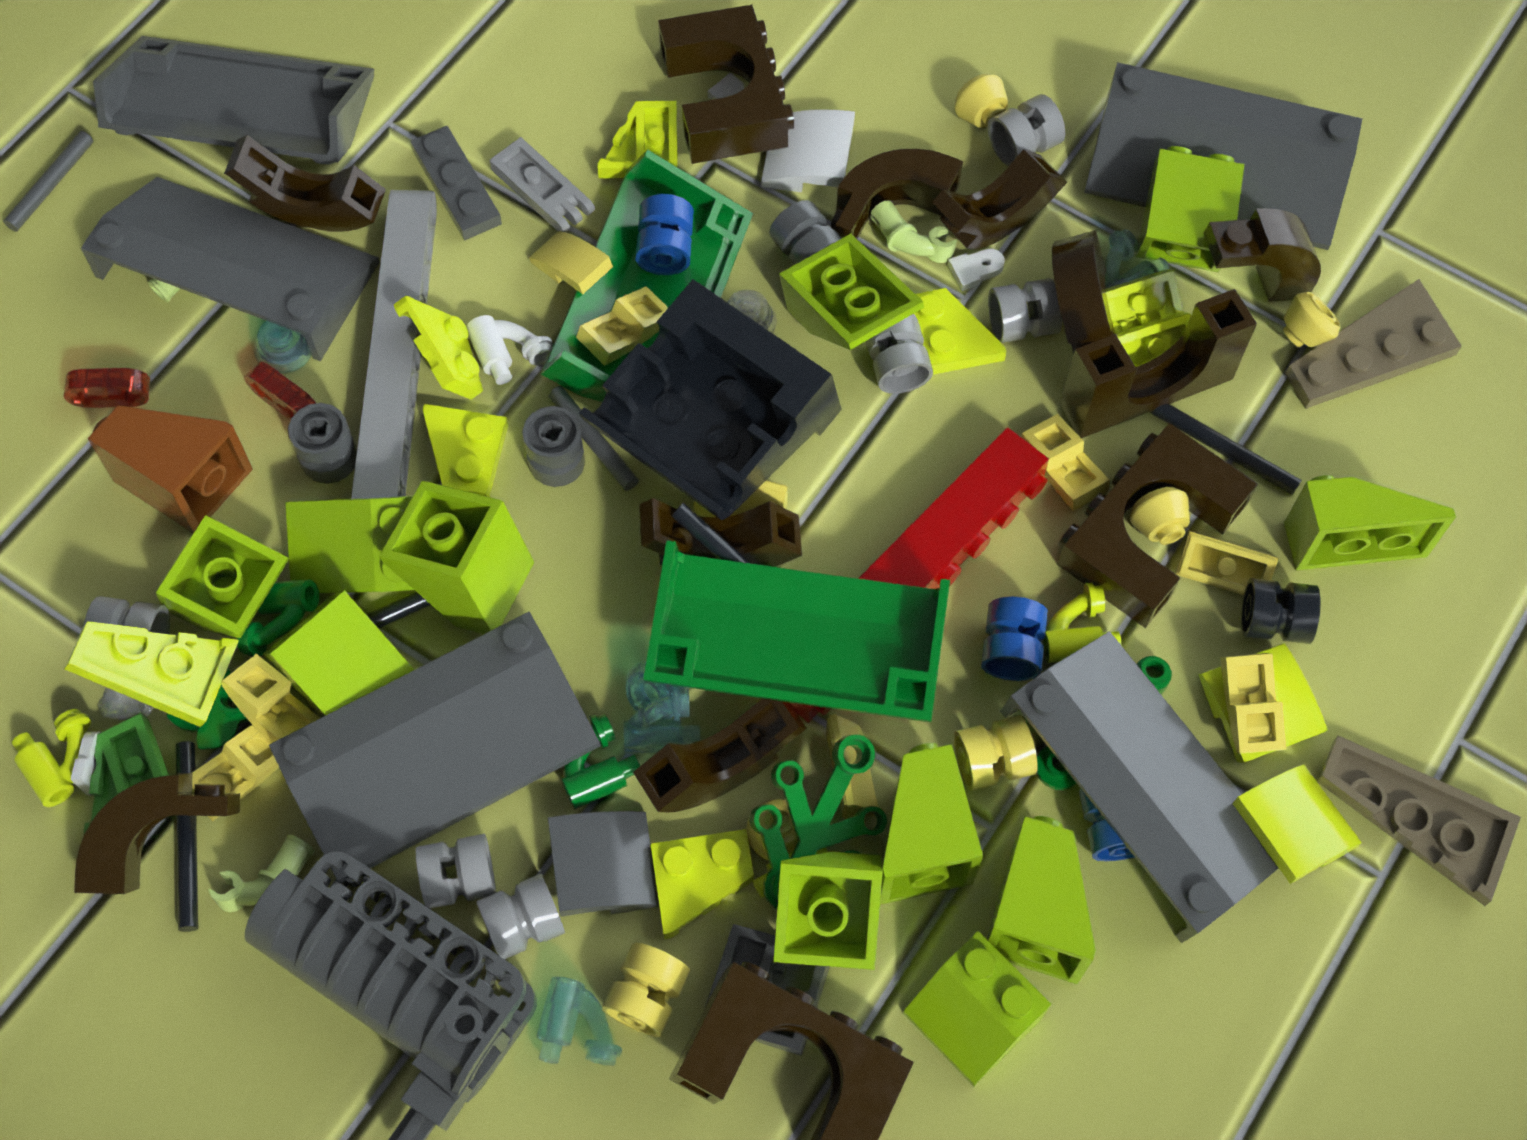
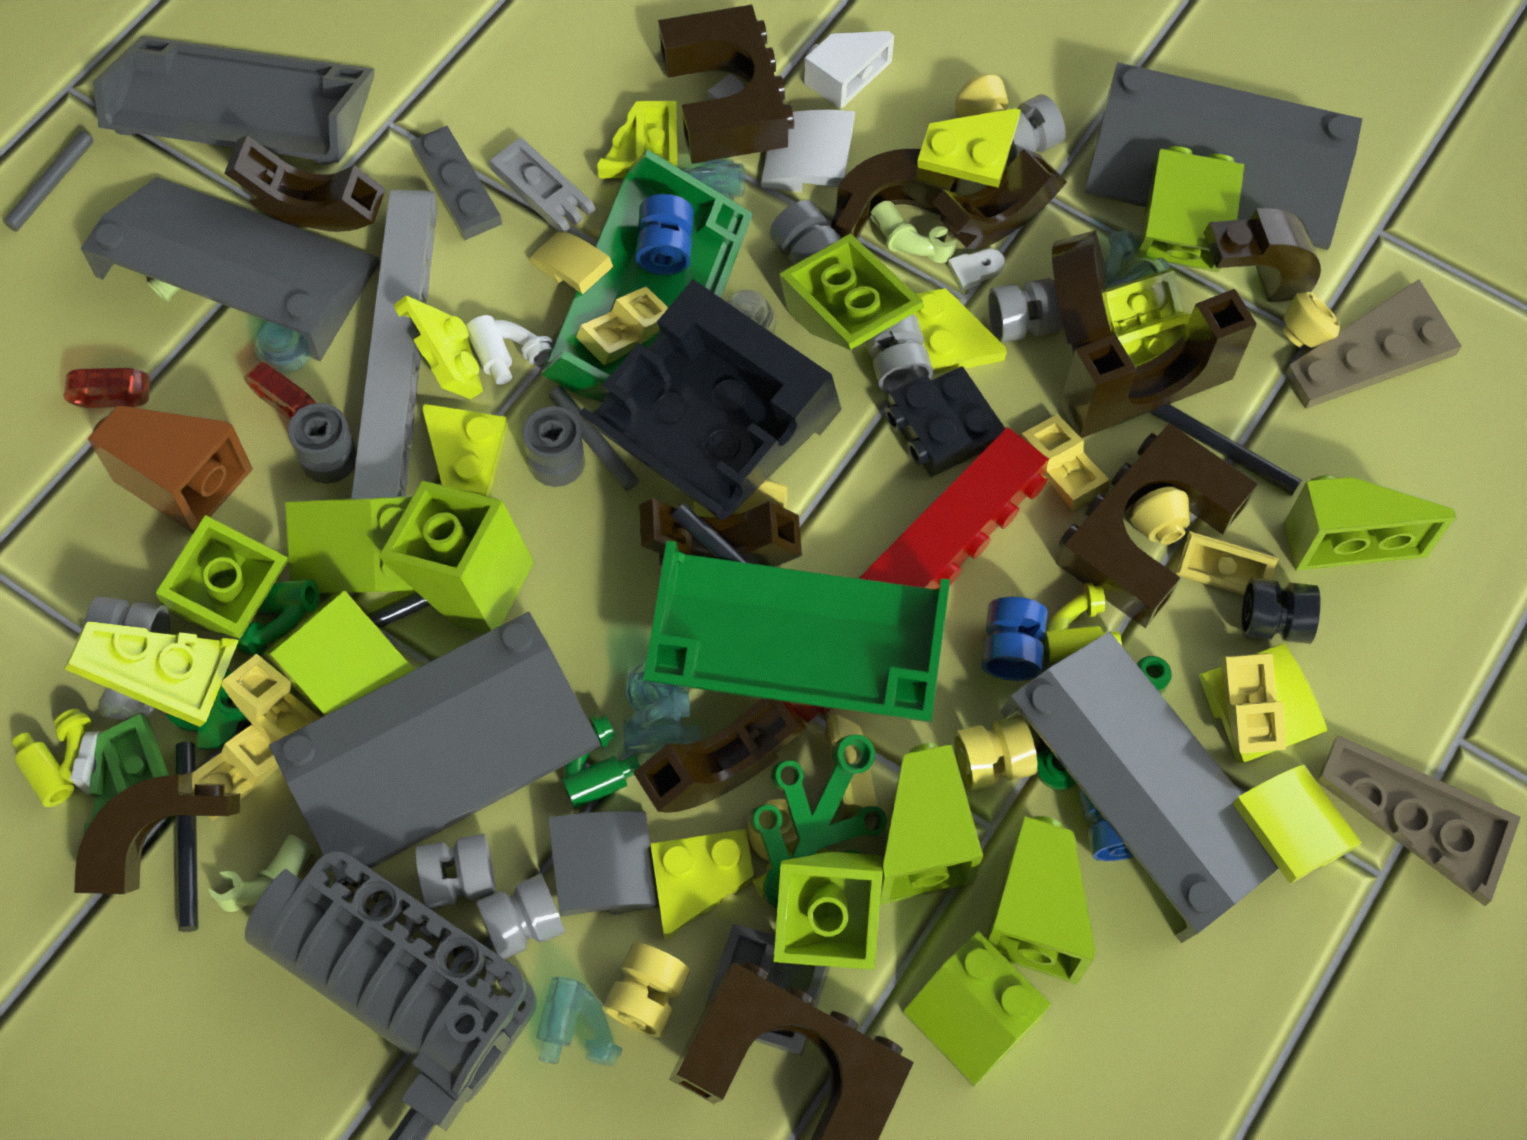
none -> clear light blue cone [684,159,745,201]
none -> white slope [804,31,895,110]
none -> black plate [885,366,1006,477]
none -> neon yellow wing [918,108,1021,188]

